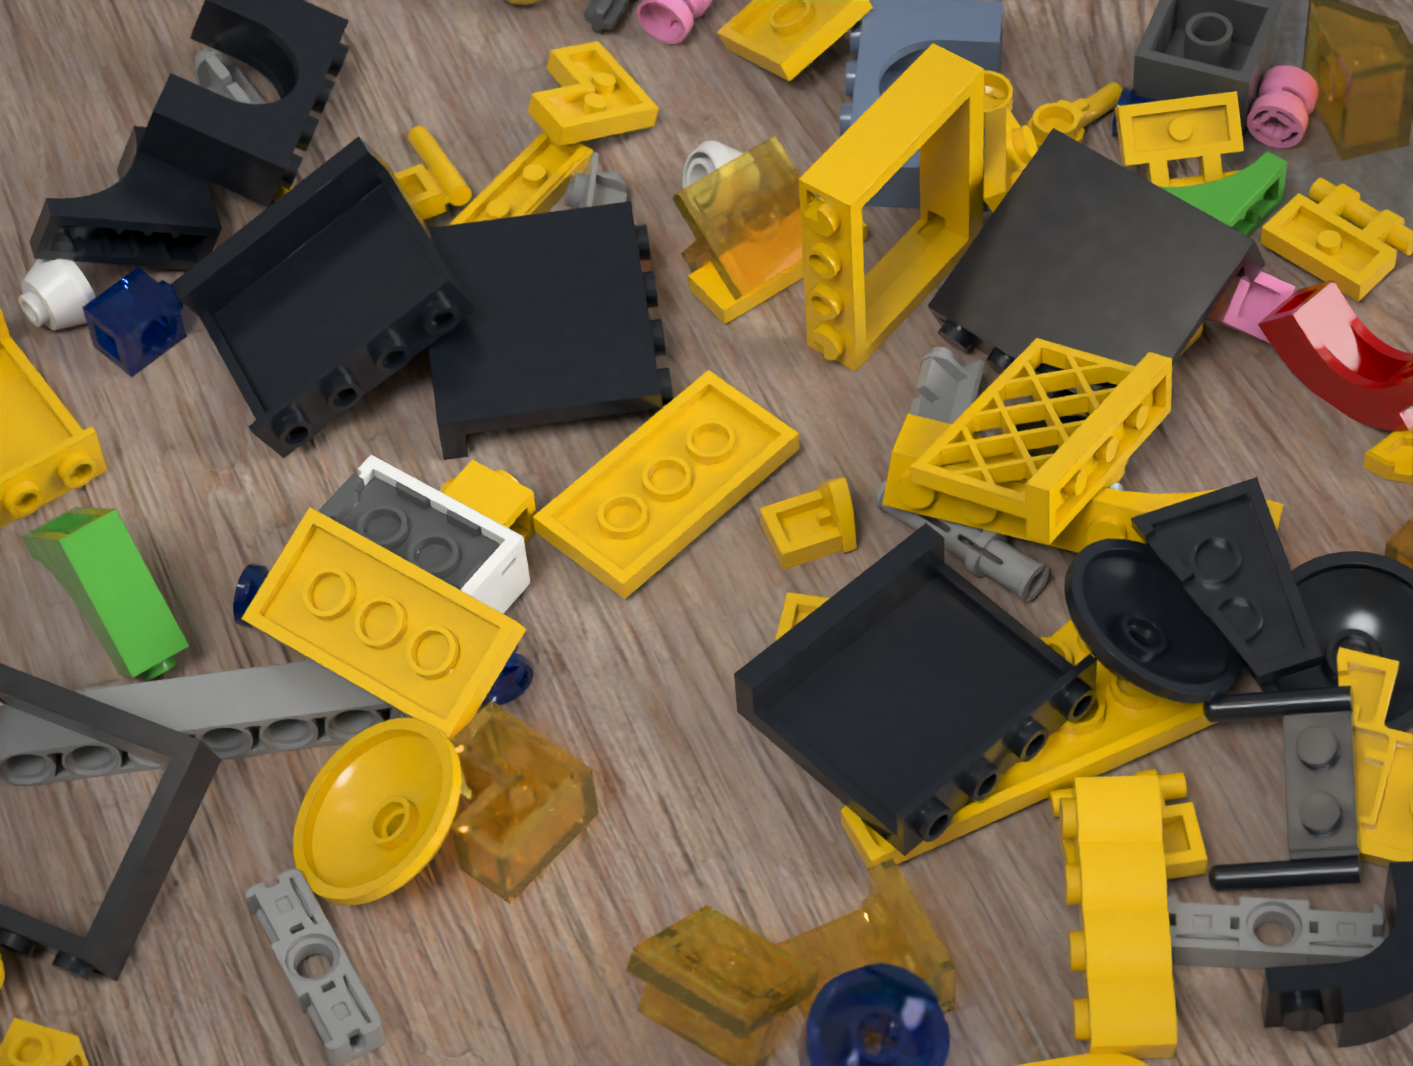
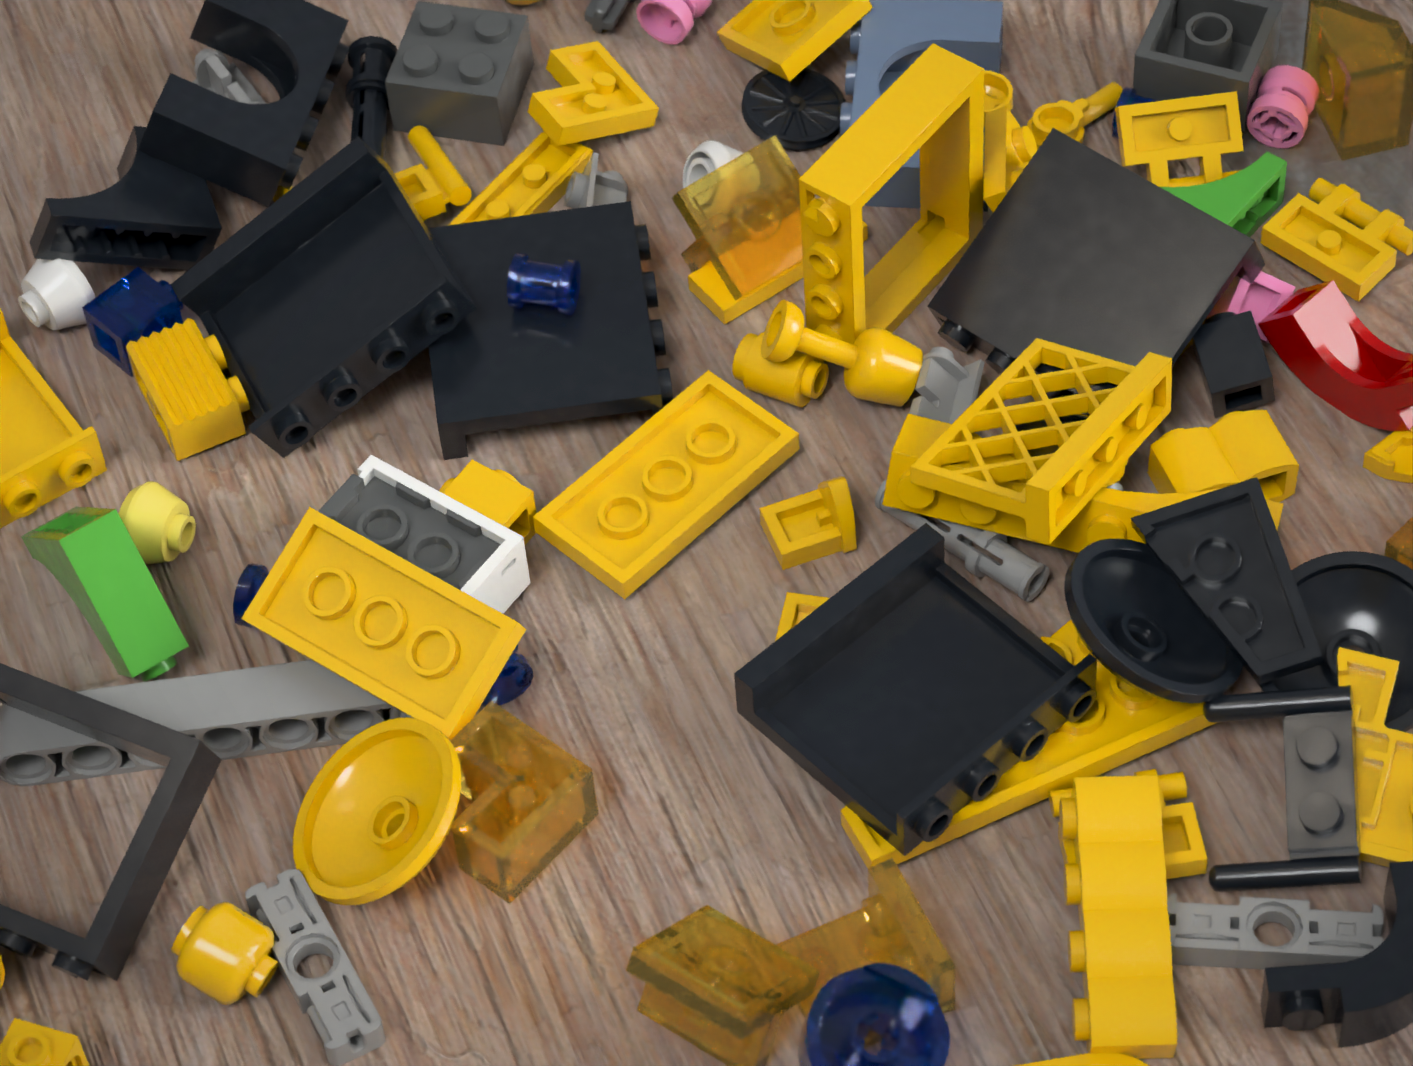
none -> light yellow cone [119,481,196,565]
none -> yellow brick [126,318,250,461]
none -> yellow head [171,902,279,1005]
none -> black pin [345,36,398,161]
none -> dark grey brick [385,1,534,146]
none -> clear blue bush [507,253,581,316]
none -> yellow brick [732,332,829,407]
none -> black wheel [741,68,845,150]
none -> yellow piece [761,300,923,407]
none -> yellow brick [1147,410,1299,502]
none -> black brick [1192,310,1275,418]

